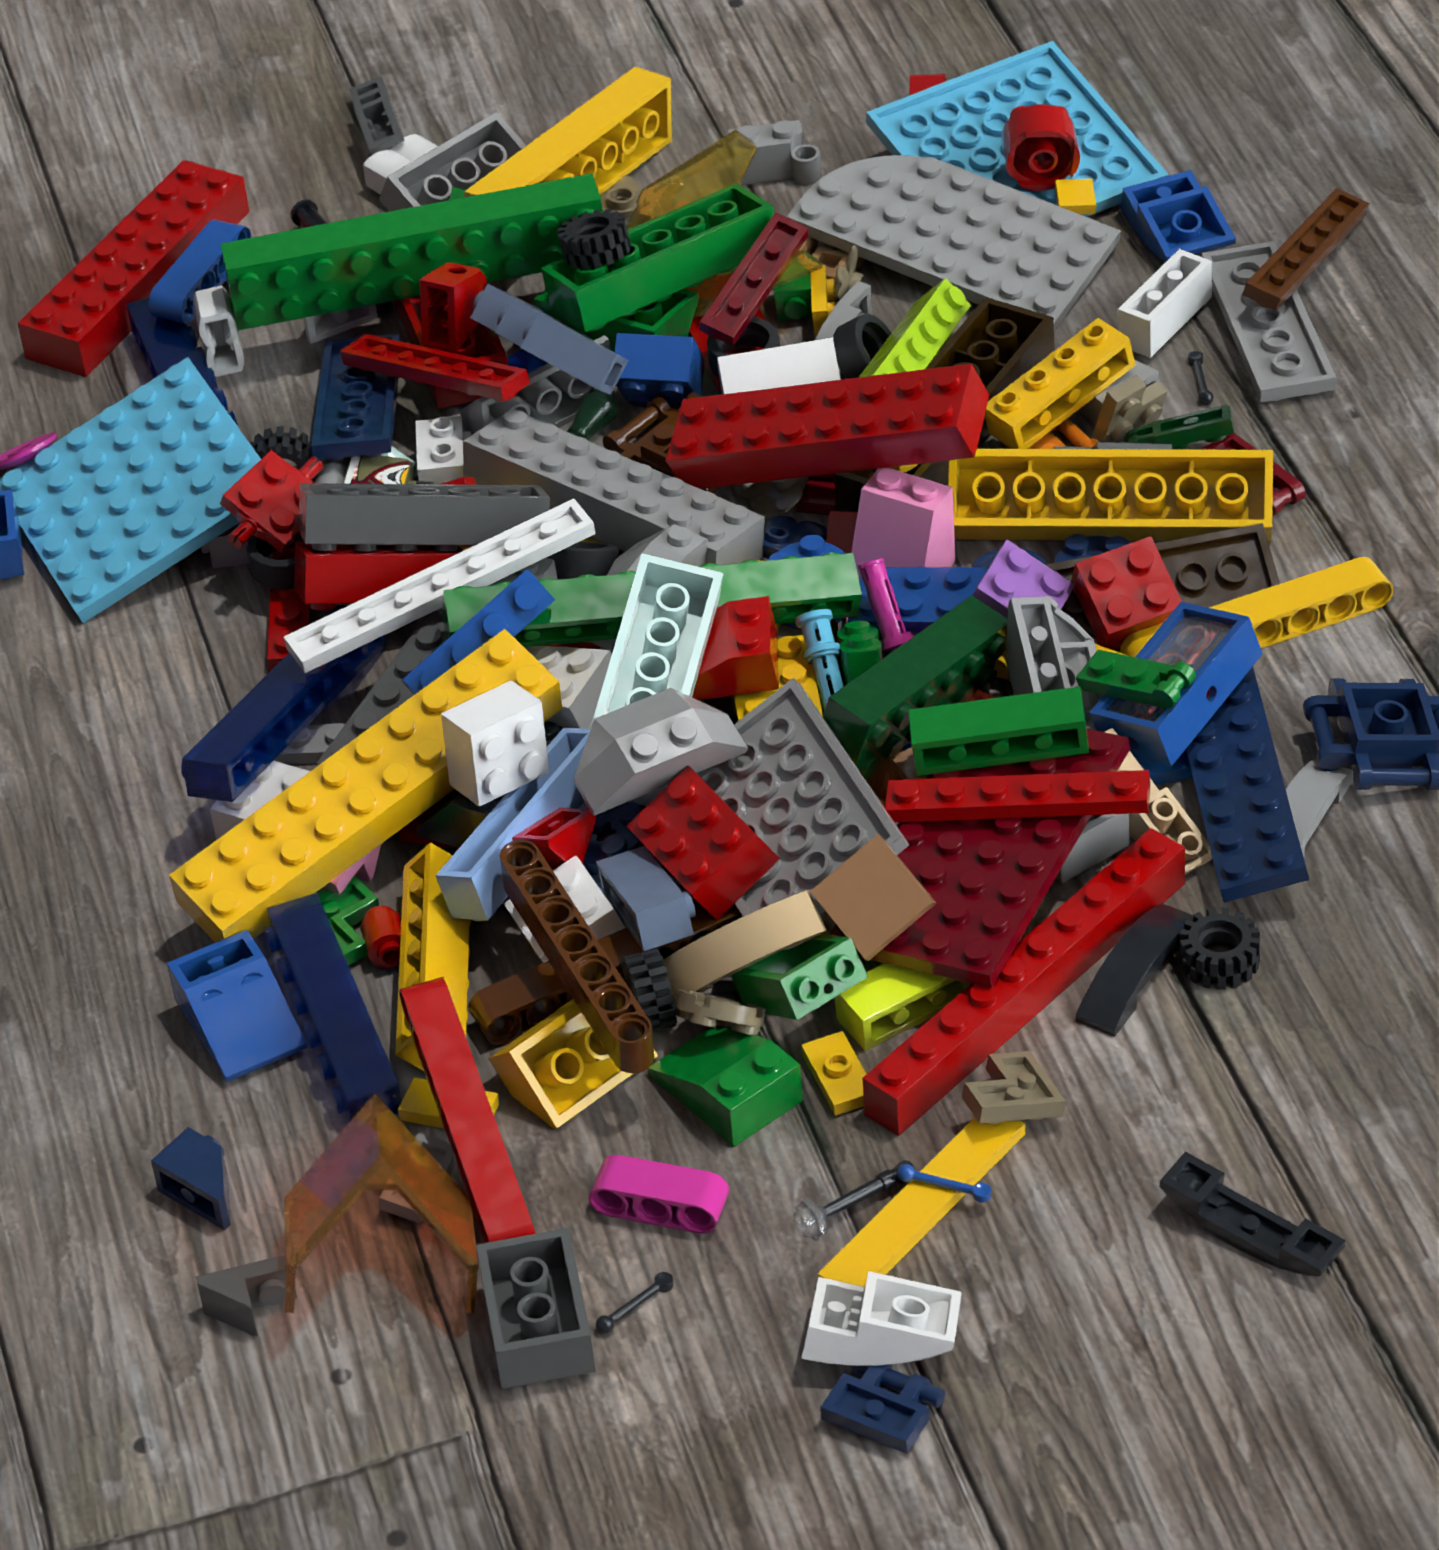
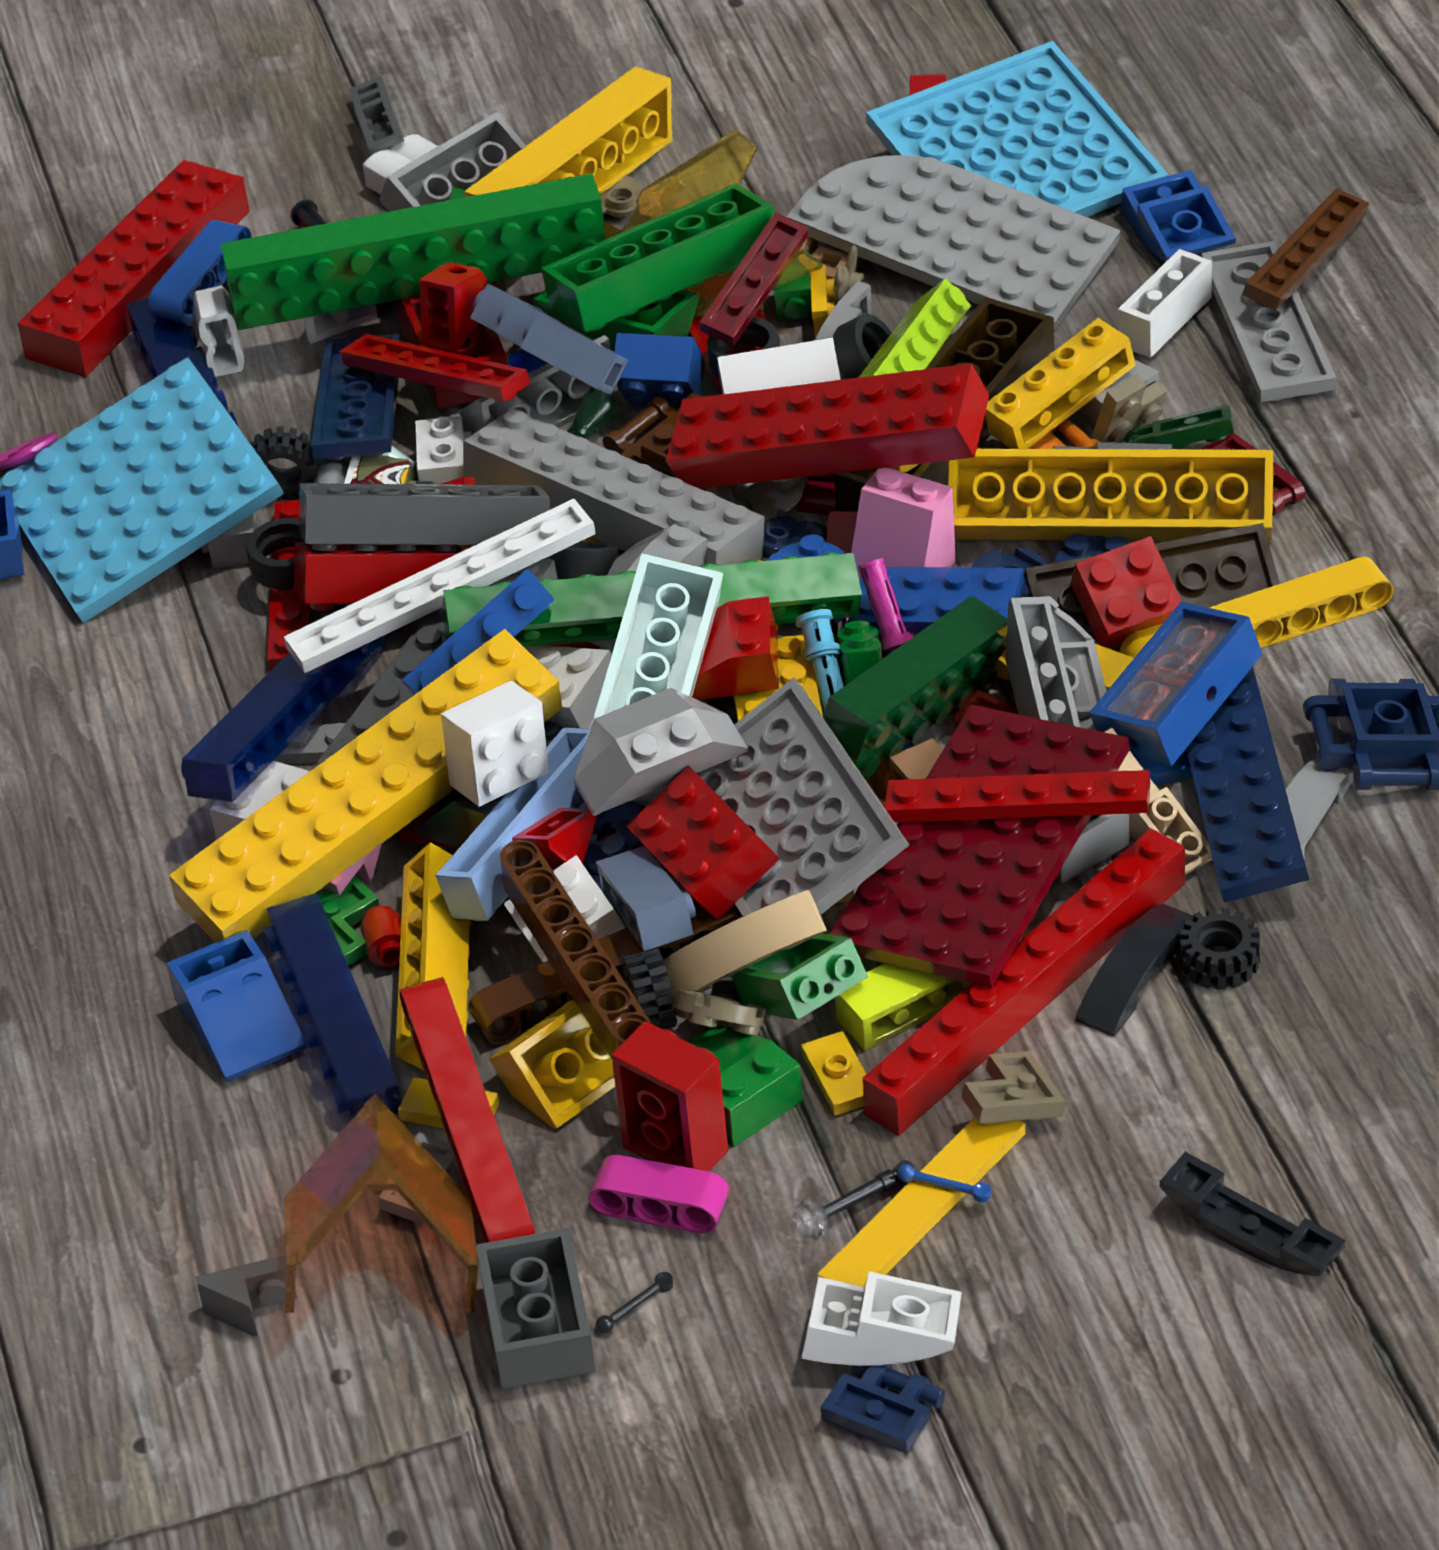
dark blue slope [151,1127,231,1230] -> none
red plate [220,450,323,553] -> none
black tyre [558,209,631,270] -> none
light grey hinge [728,120,822,185] -> none
medium nougat tile [810,834,936,961] -> none
green brick [909,686,1089,776] -> none
medium lavender plate [972,540,1075,619] -> none
red brick [1001,104,1080,191] -> none
yellow tile [1055,179,1096,215] -> none
green plate [1075,650,1196,709] -> none
black hinge [1188,351,1214,405] -> none
none -> red brick [611,1021,728,1171]

